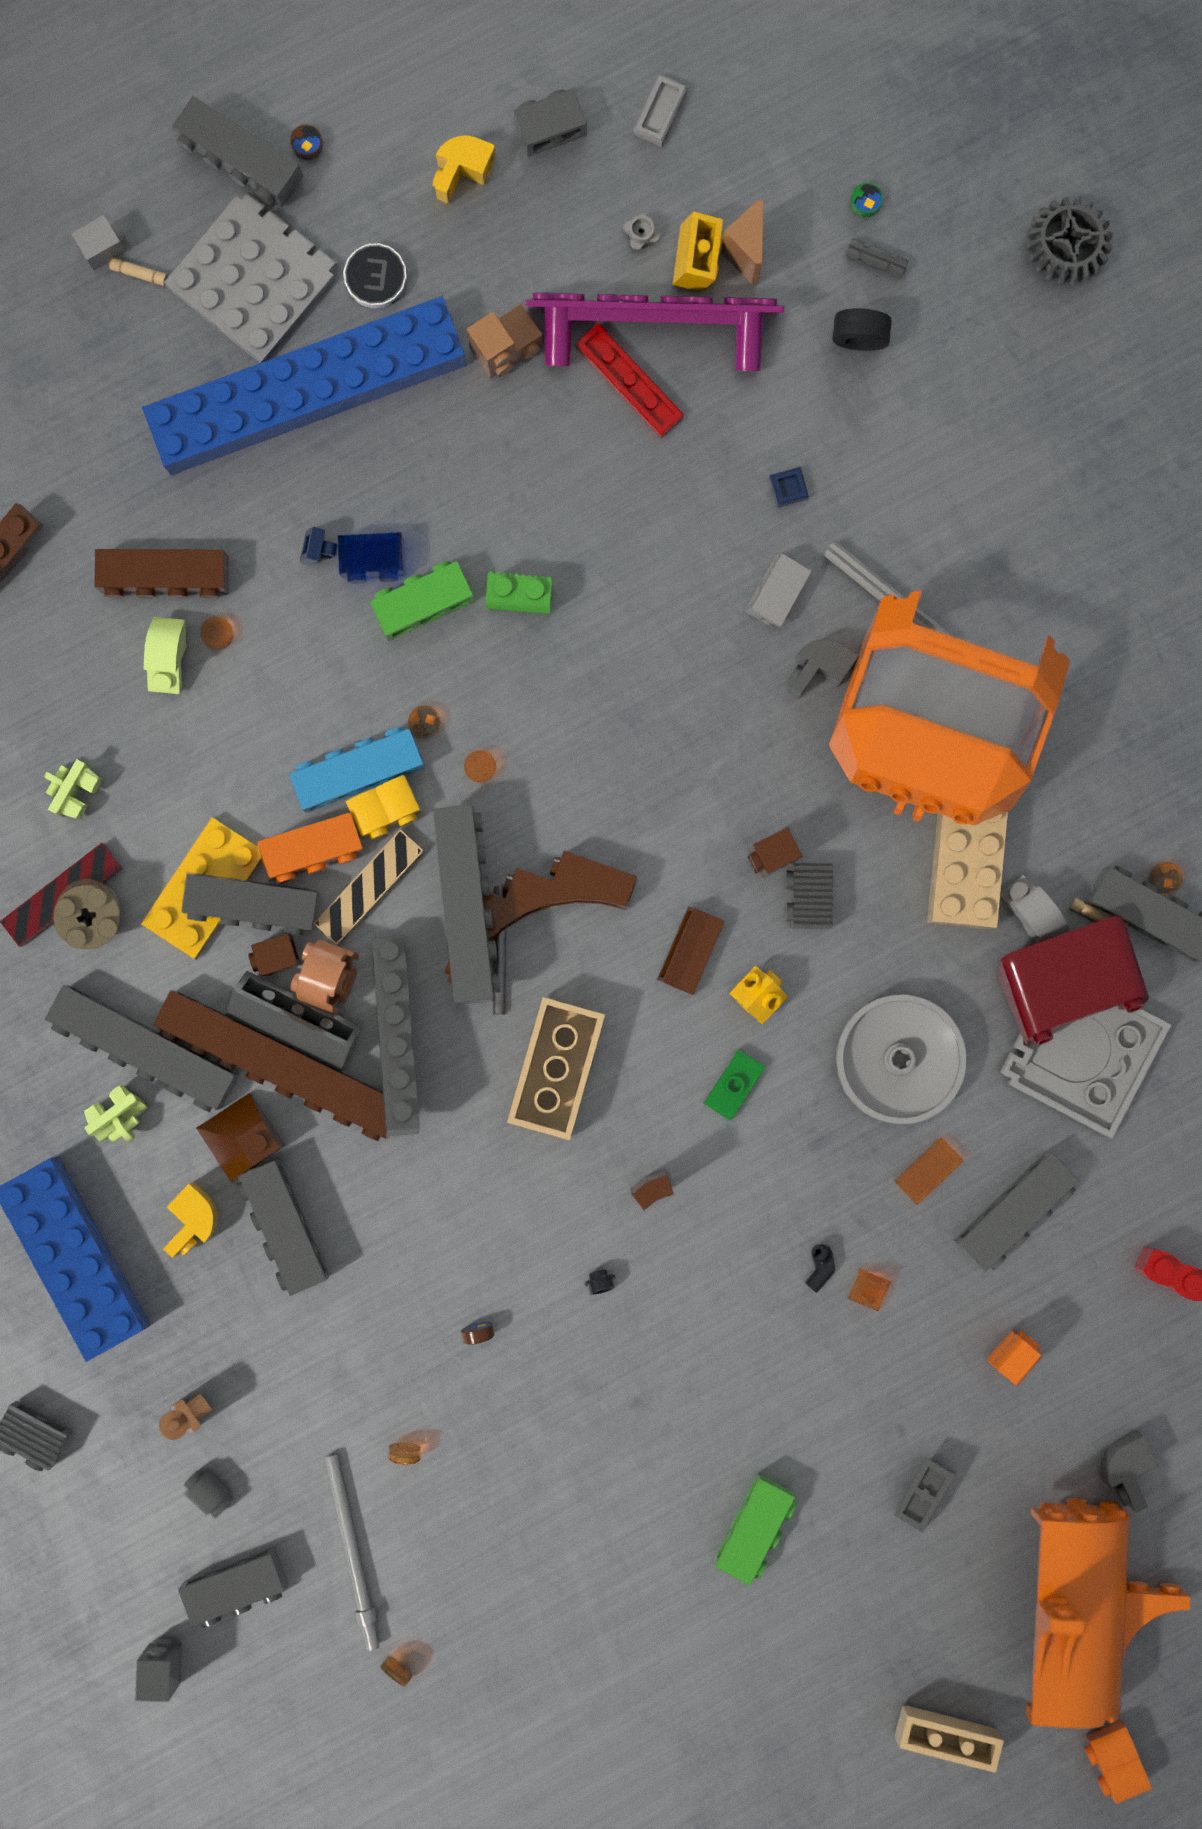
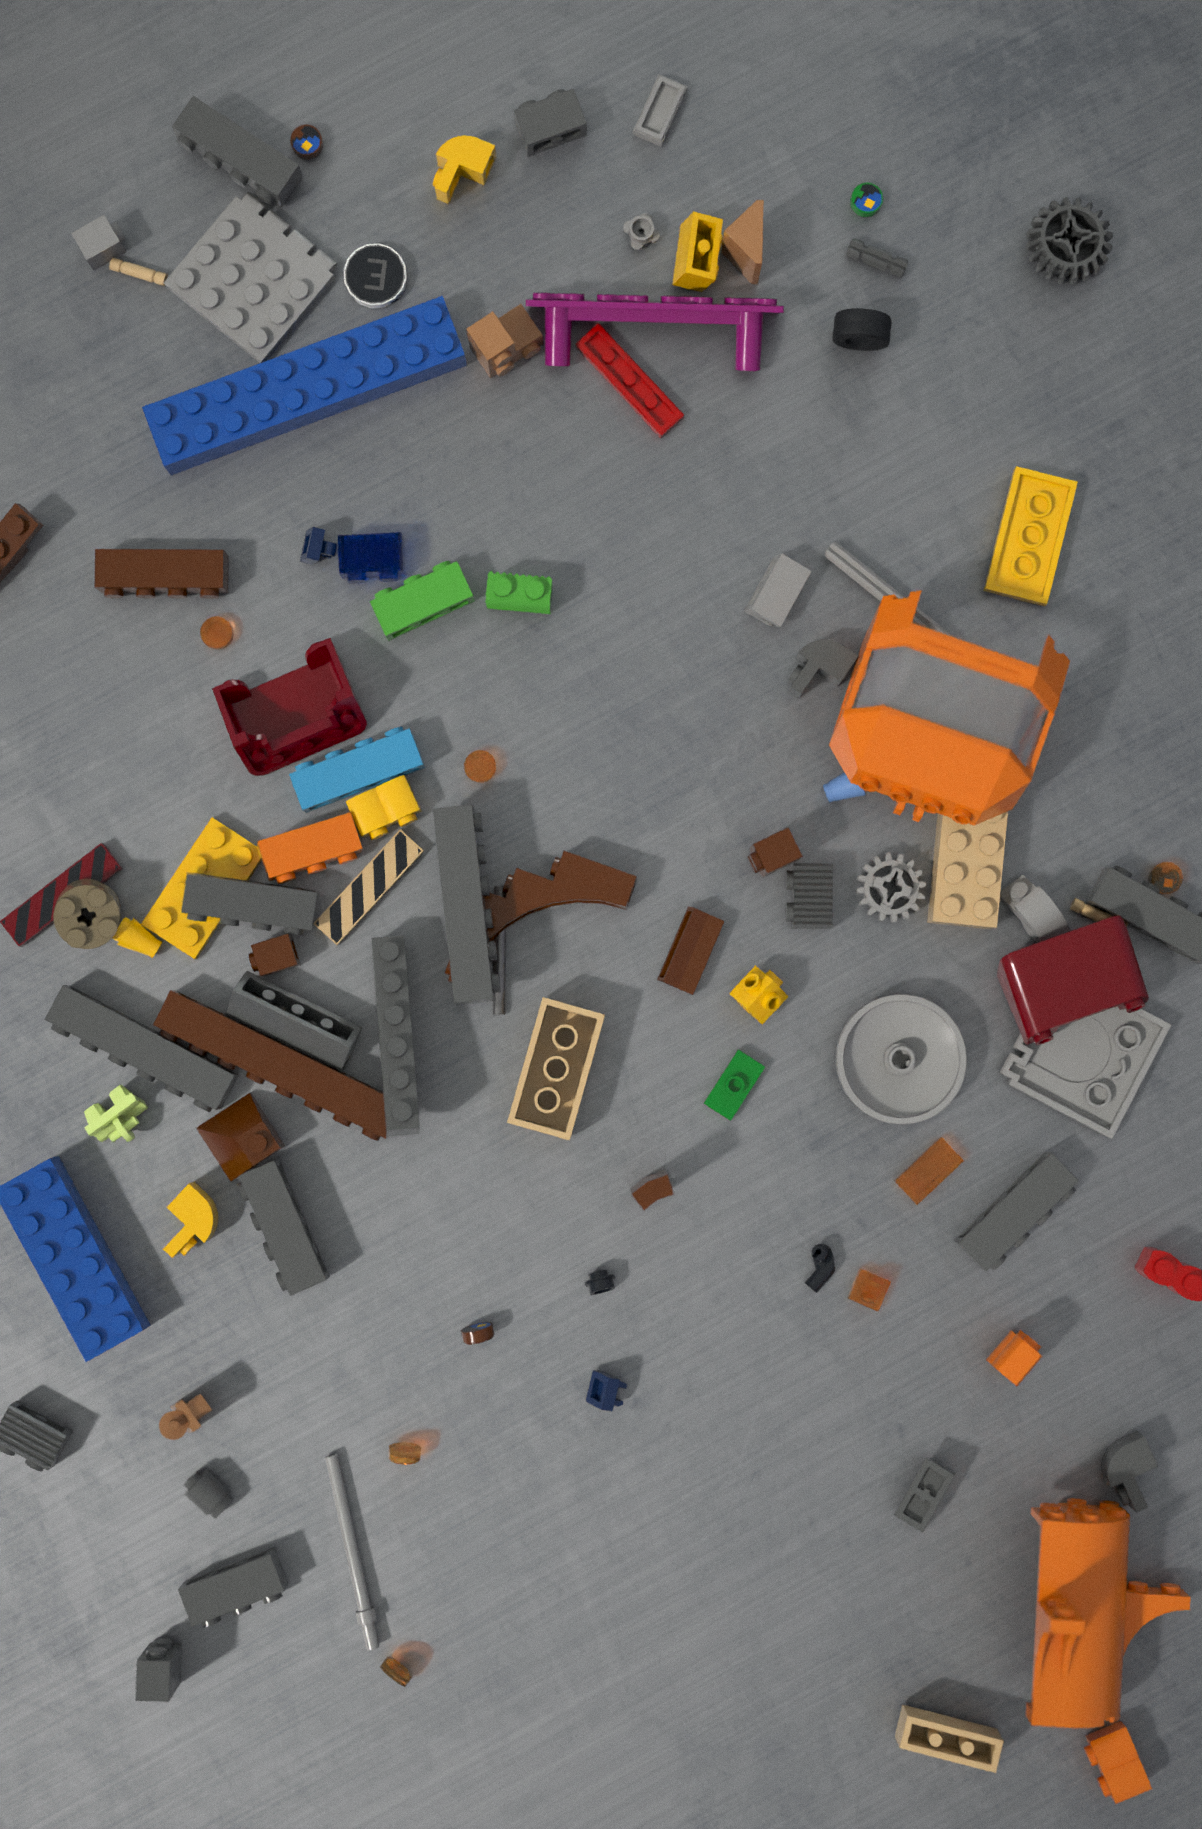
yellowish green hips [44,759,102,820] -> none
yellowish green brick [144,617,186,694] -> none
nougat brick [291,940,359,1014] -> none
clear orange tile [408,705,441,739] -> none
bright green brick [714,1473,797,1585] -> none
dark blue tile [769,467,809,508] -> none
none -> yellow cone [112,917,162,959]
none -> dark red windscreen [212,638,367,776]
none -> dark blue tile [586,1370,627,1412]
none -> medium blue cone [823,772,867,803]
none -> light grey gear [855,853,926,923]
none -> yellow plate [983,466,1078,607]

